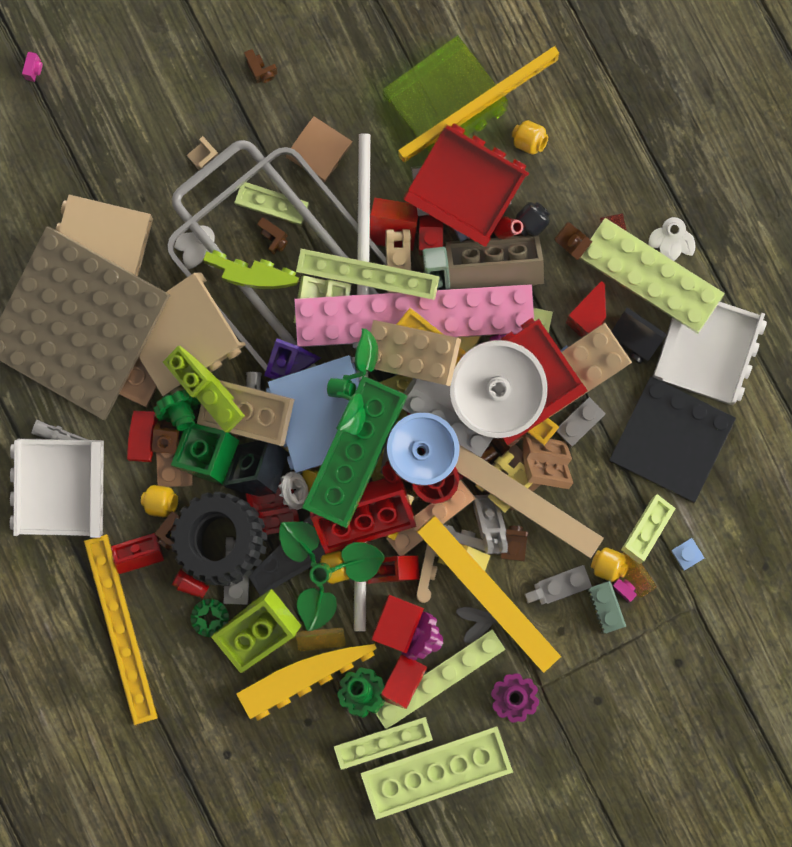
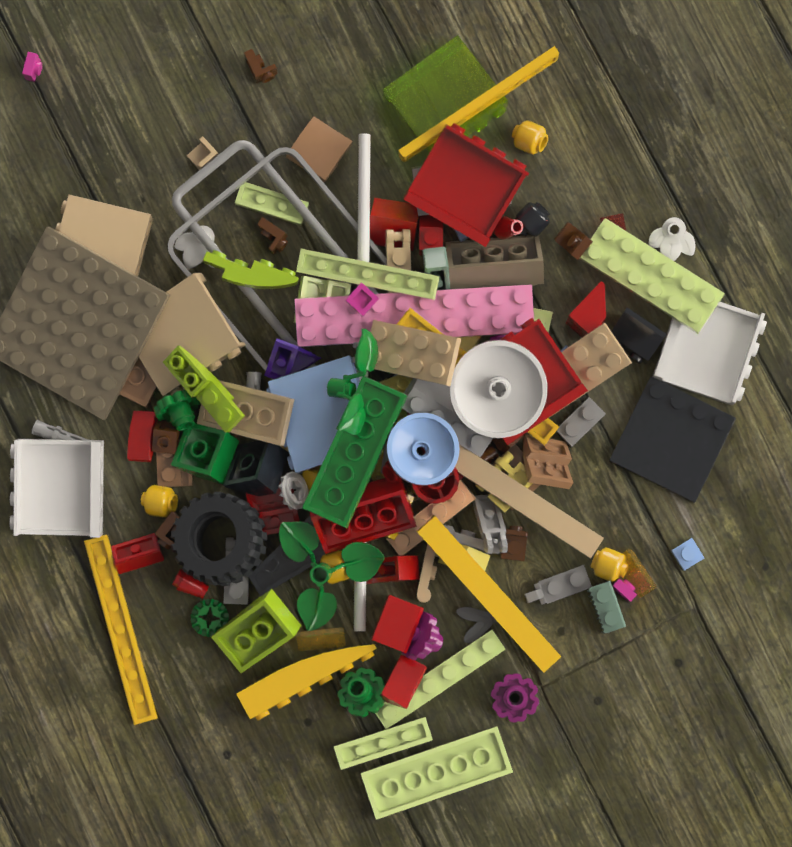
yellowish green plate [621,494,676,564] -> none
none -> dark pink plate [345,282,379,317]

